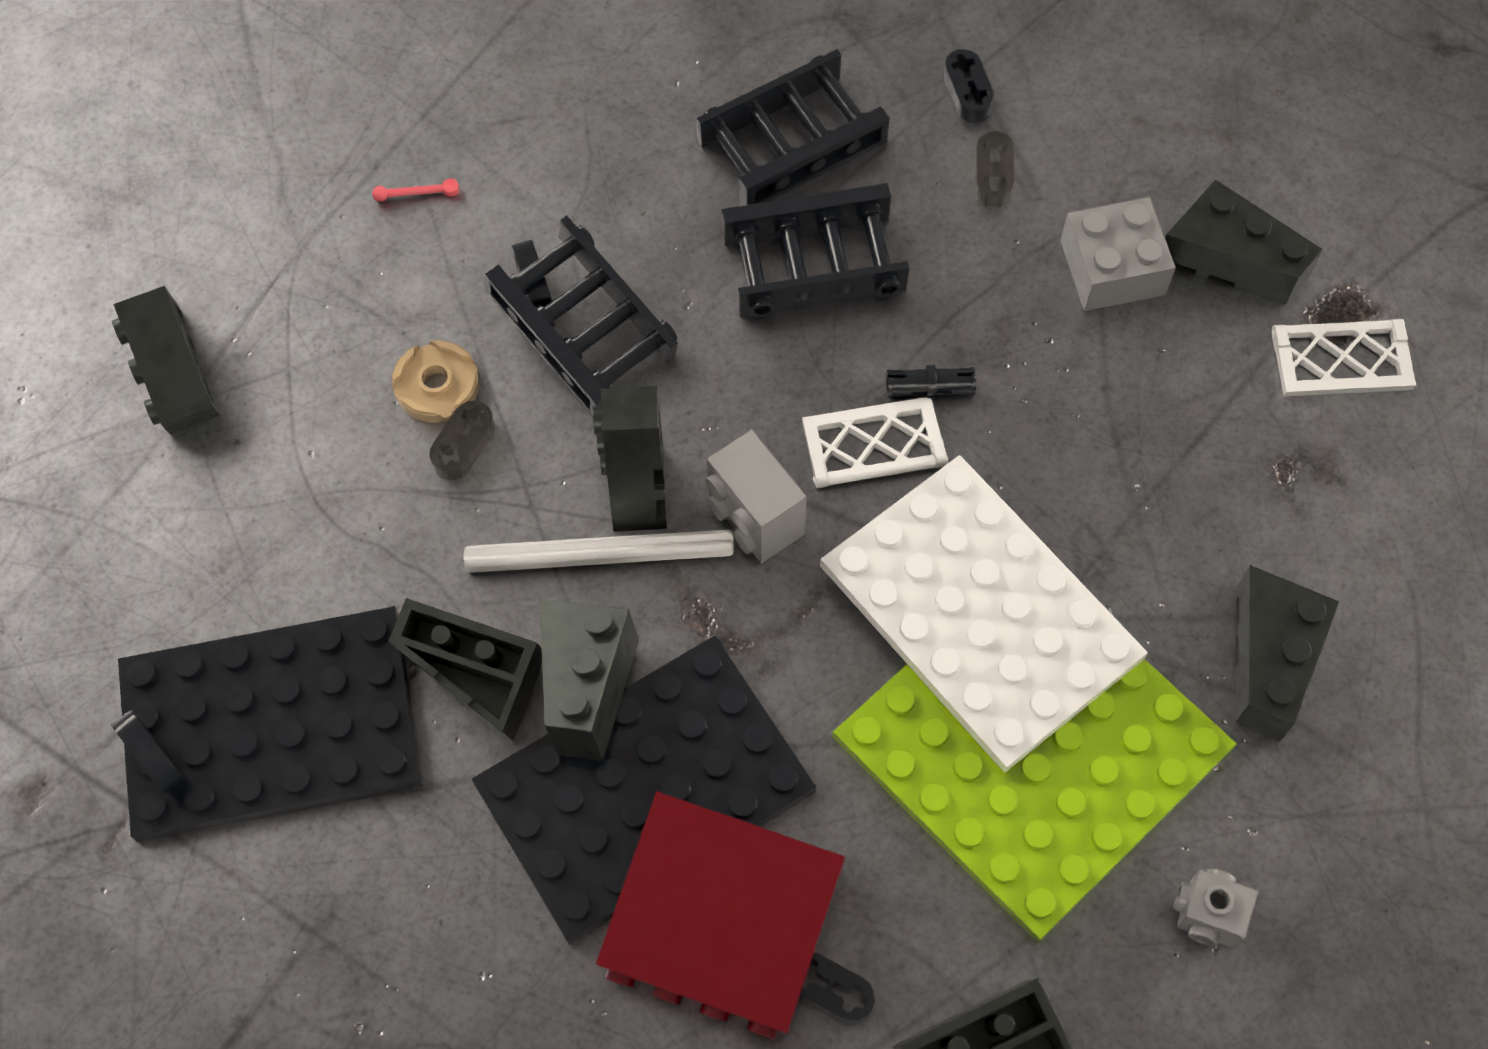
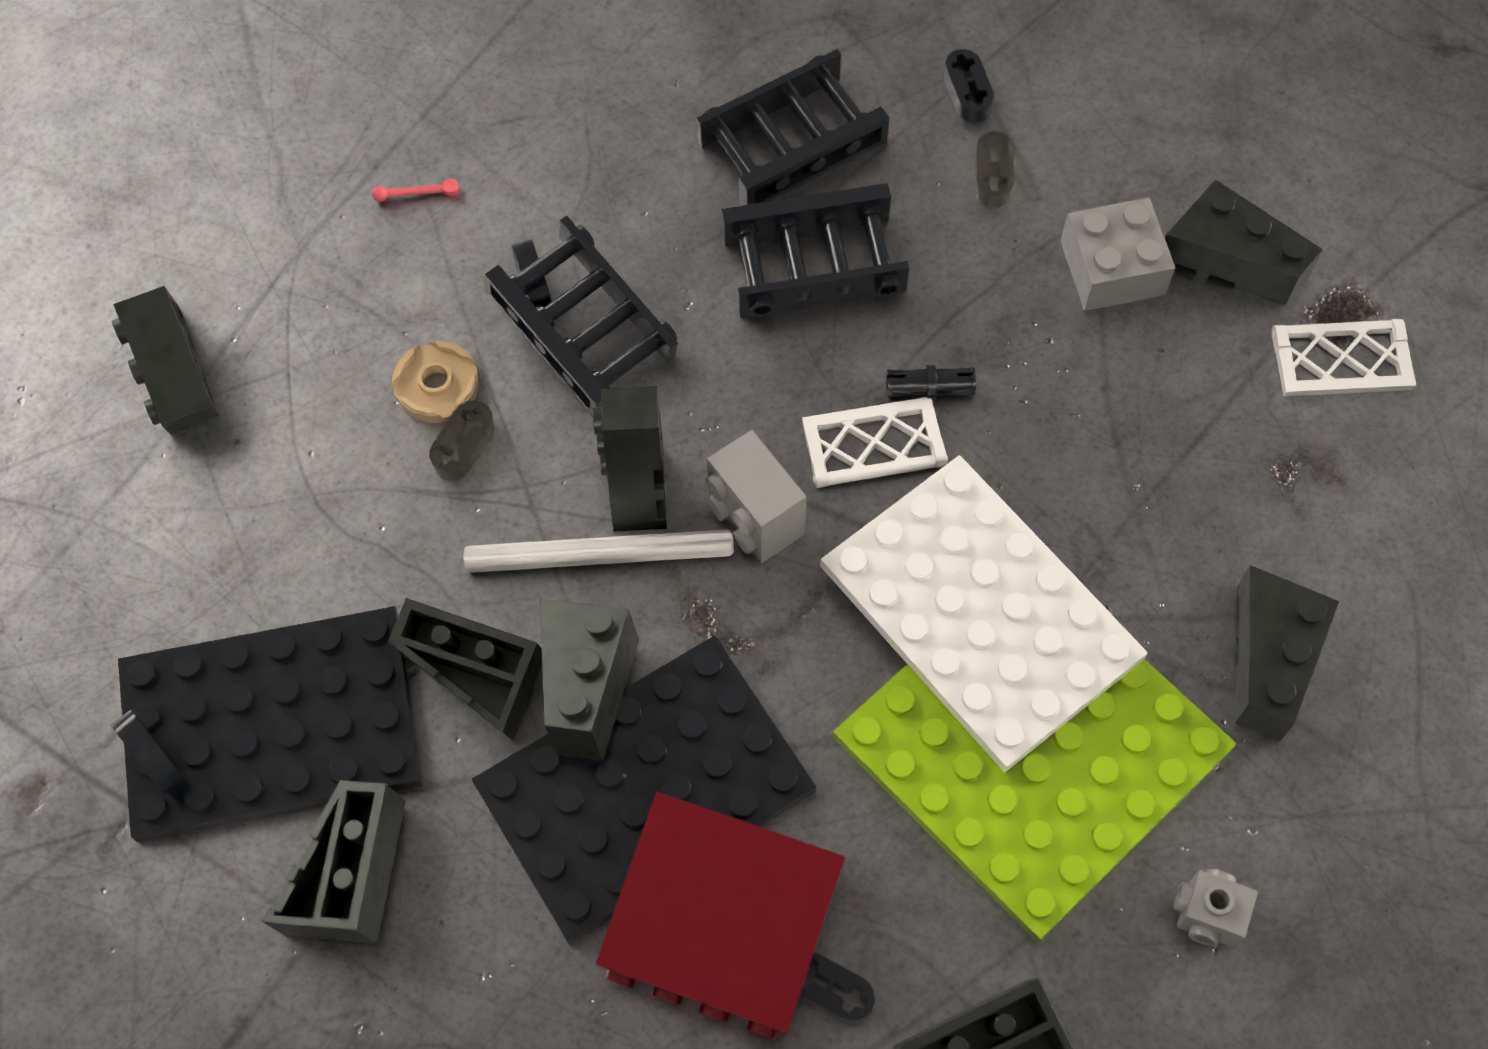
none -> pearl dark grey wedge [262,780,406,944]

